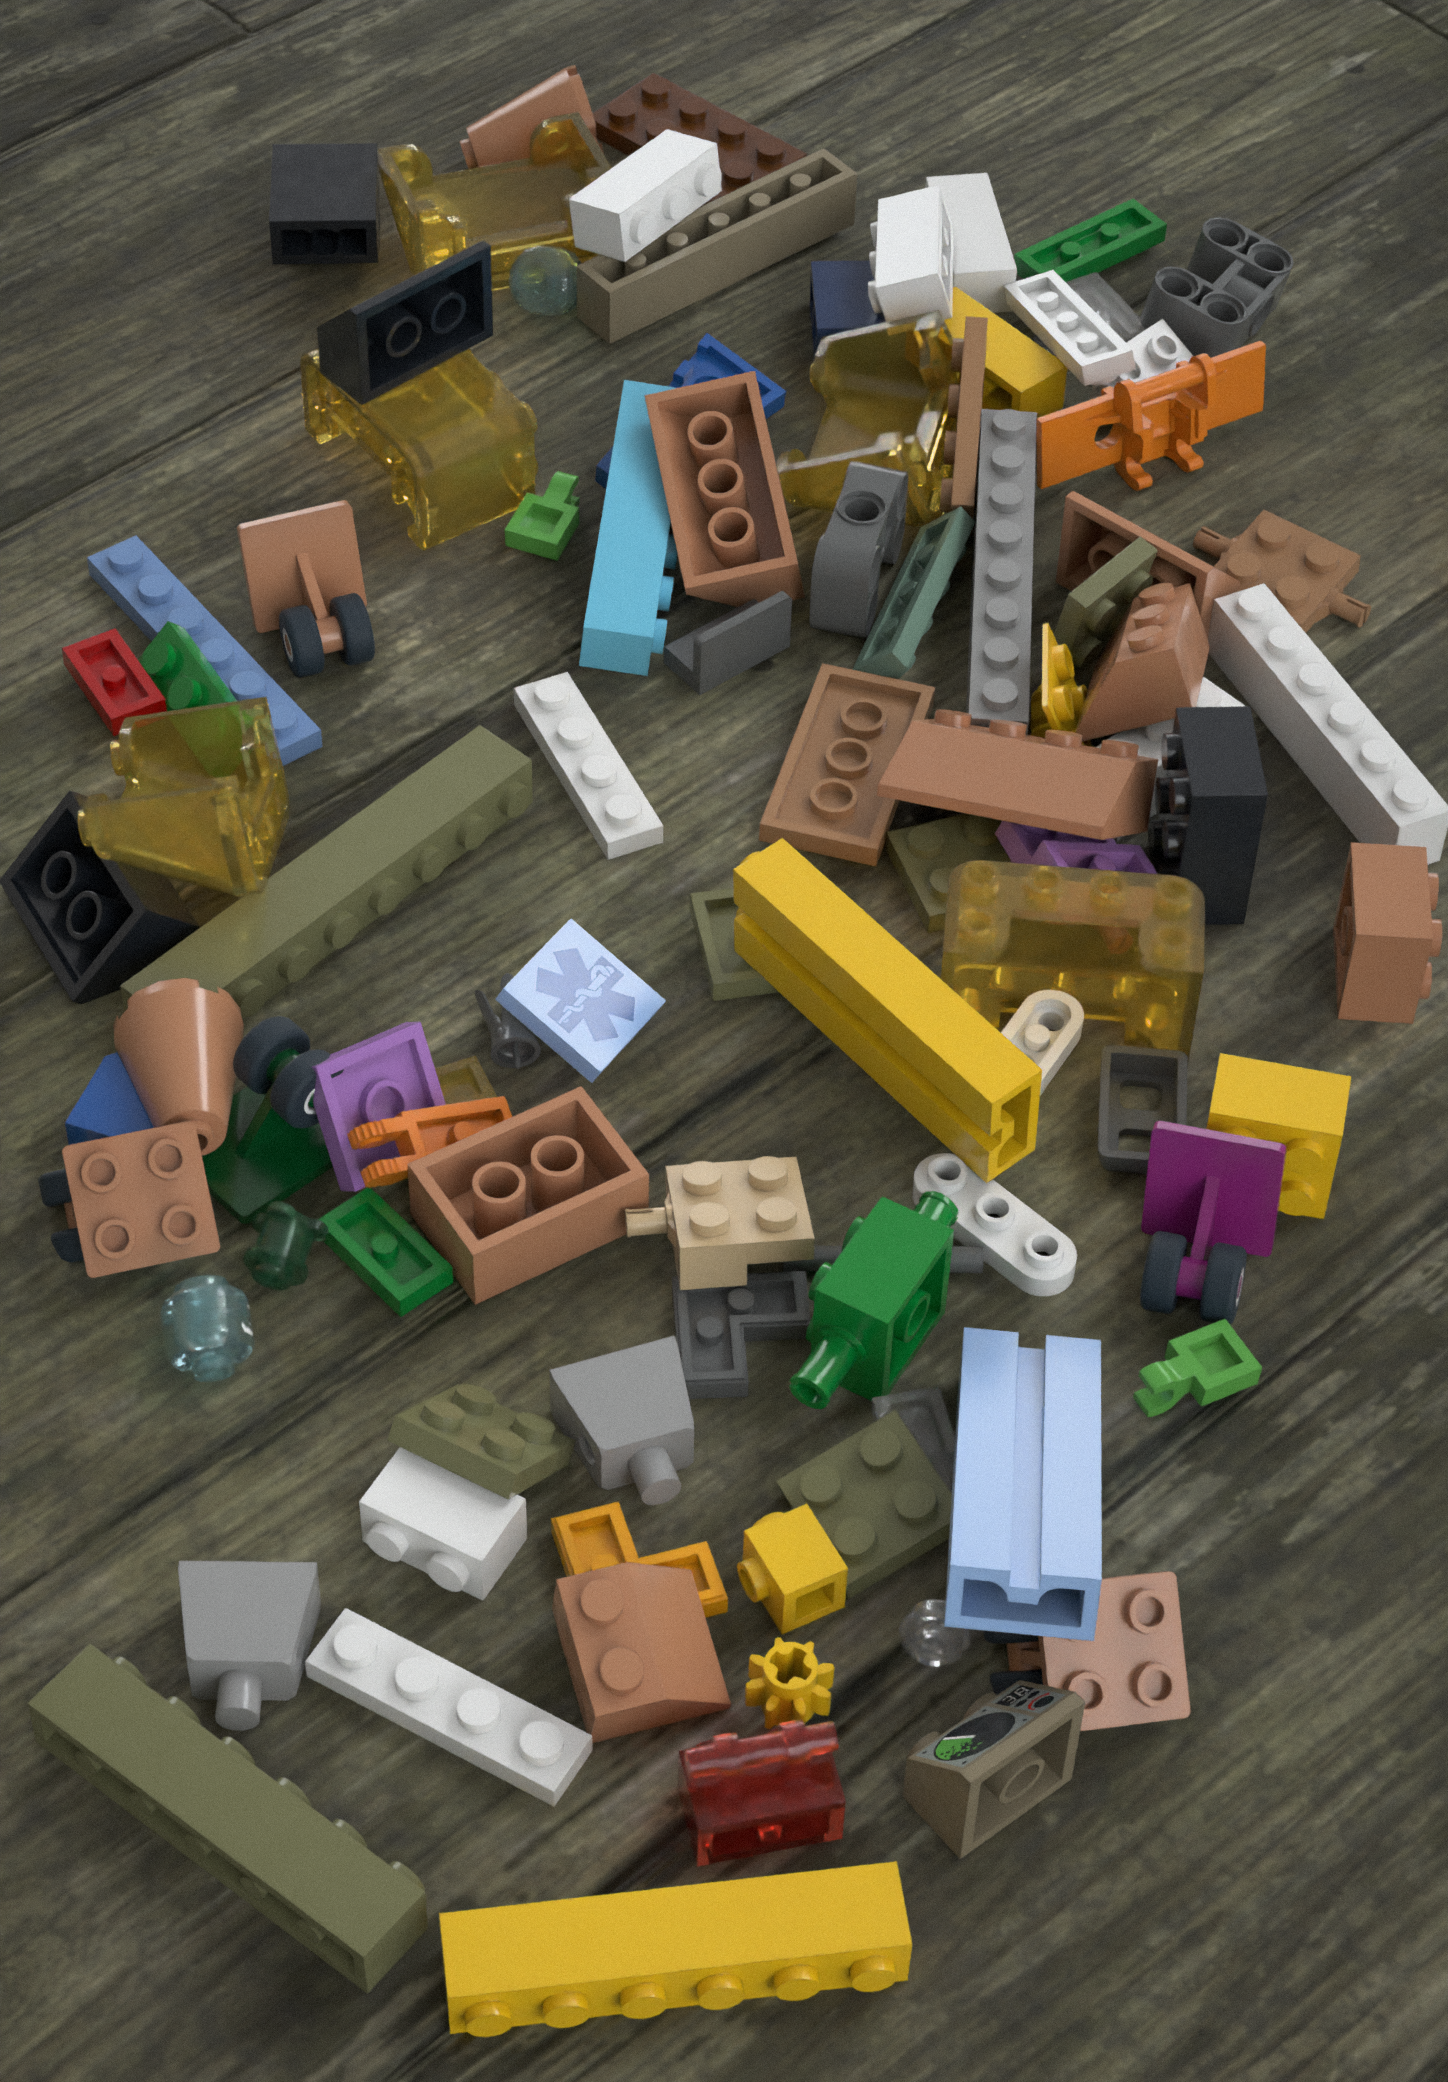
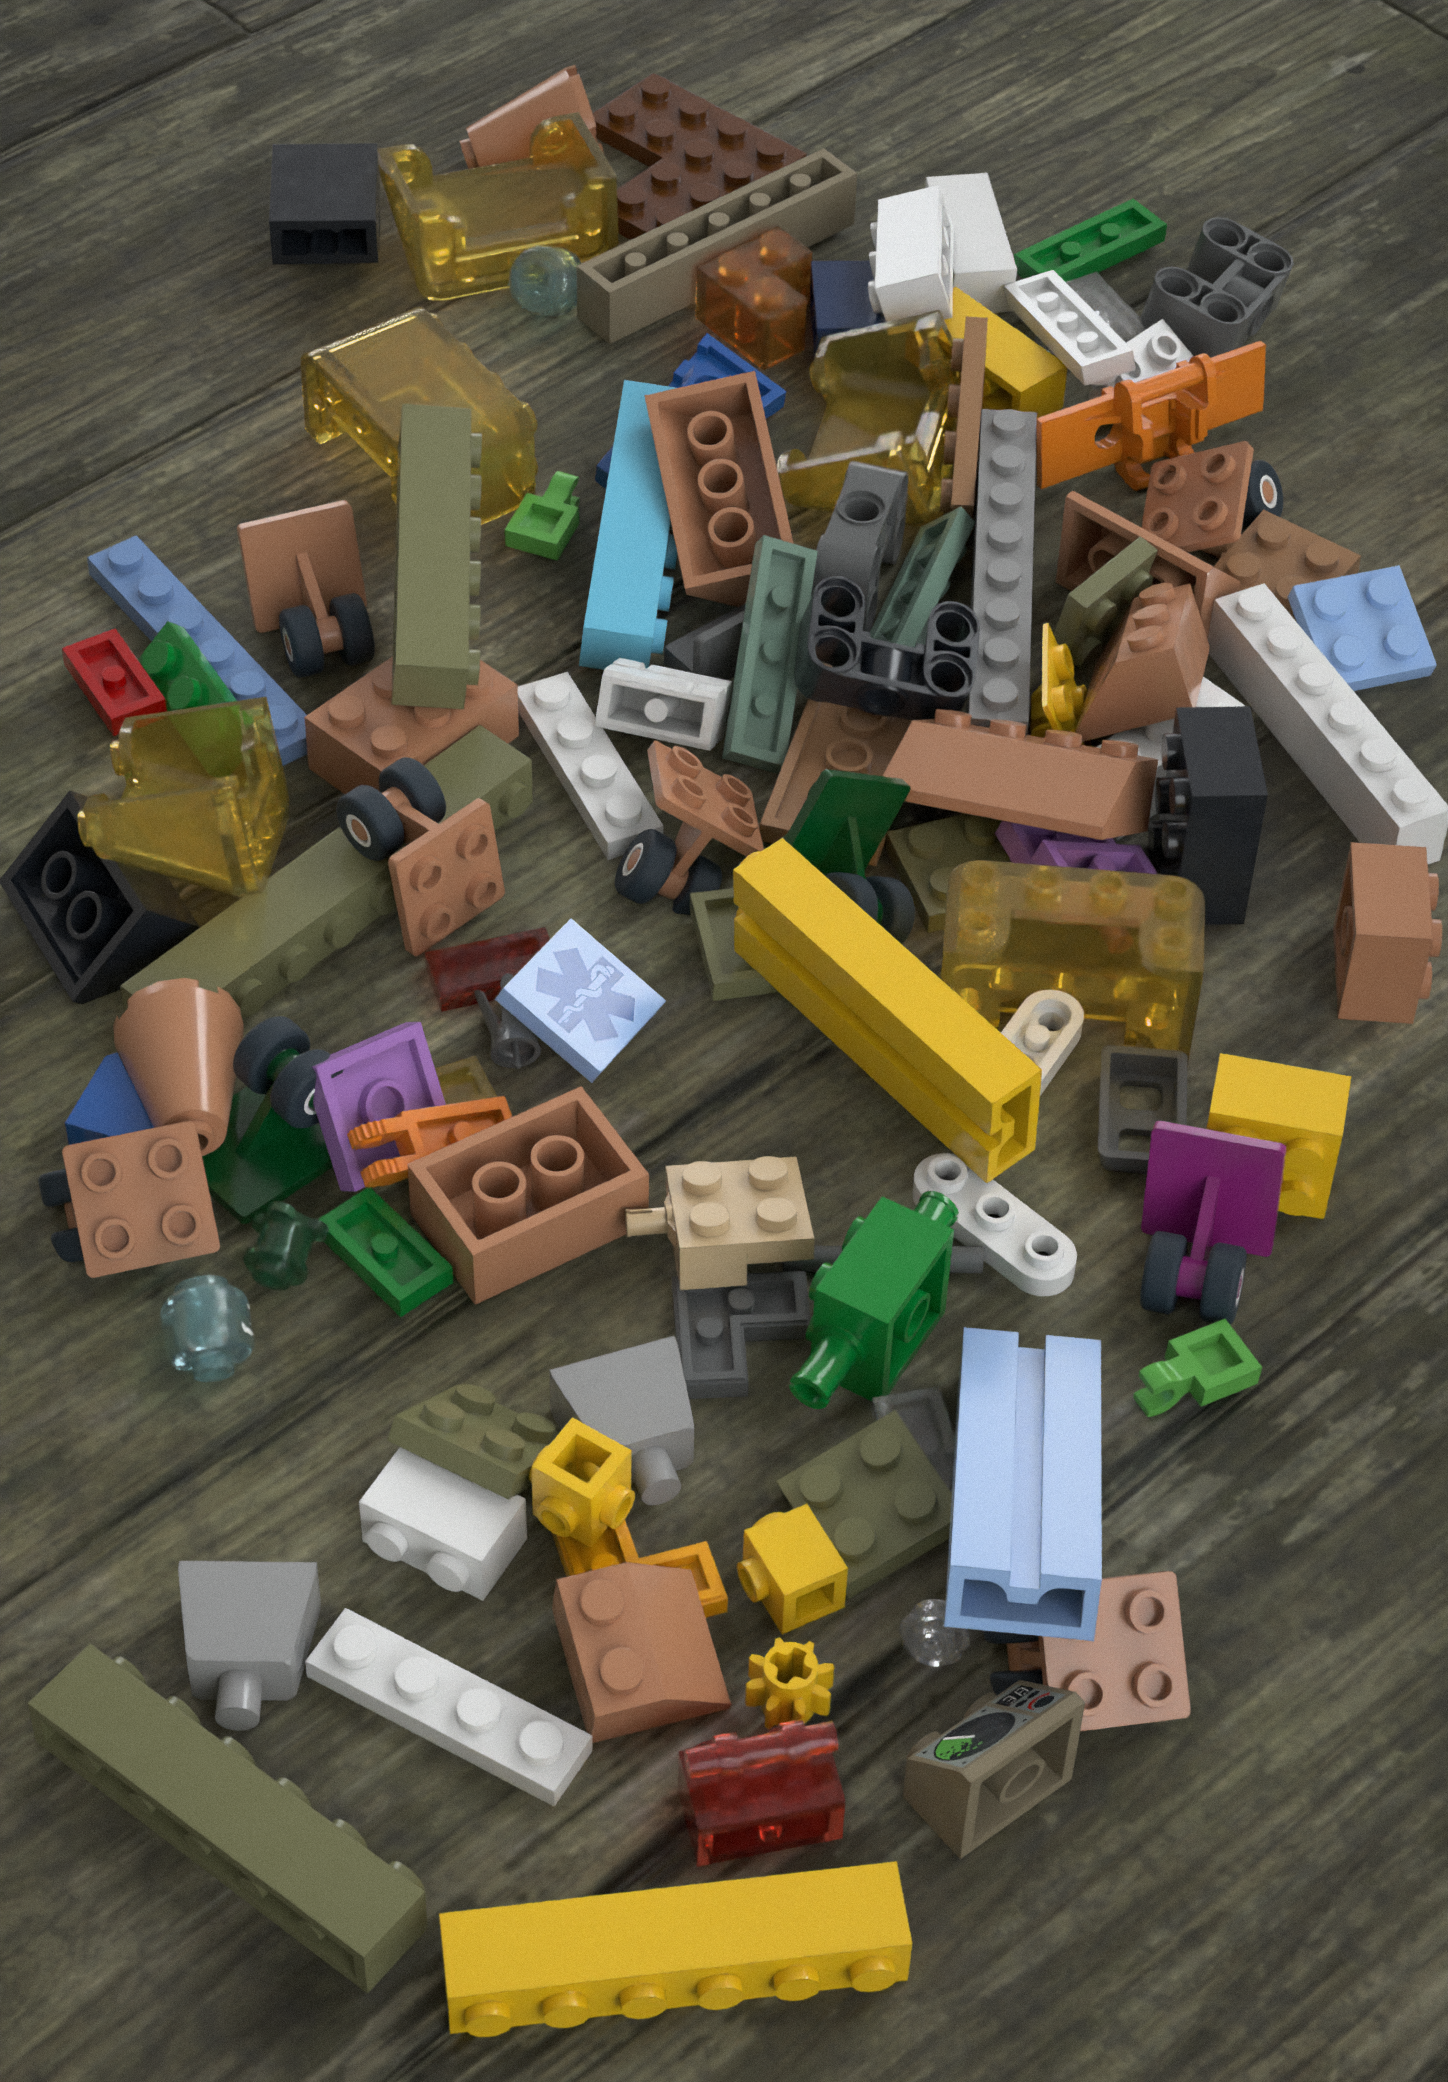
black slope [317,240,493,405] -> none
white brick [569,129,722,262] -> none
none -> nougat brick [304,656,519,794]
none -> nougat plate [336,757,505,956]
none -> olive brick [391,404,482,709]
none -> clear red tile [425,927,550,1012]
none -> yellow brick [529,1417,635,1548]
none -> white brick [595,658,733,751]
none -> nougat plate [615,741,764,915]
none -> clear orange brick [696,226,812,371]
none -> sand green plate [722,535,818,774]
none -> dark green plate [783,769,915,944]
none -> black beam [794,576,980,721]
none -> nougat plate [1141,441,1283,553]
none -> light blue plate [1288,565,1437,691]

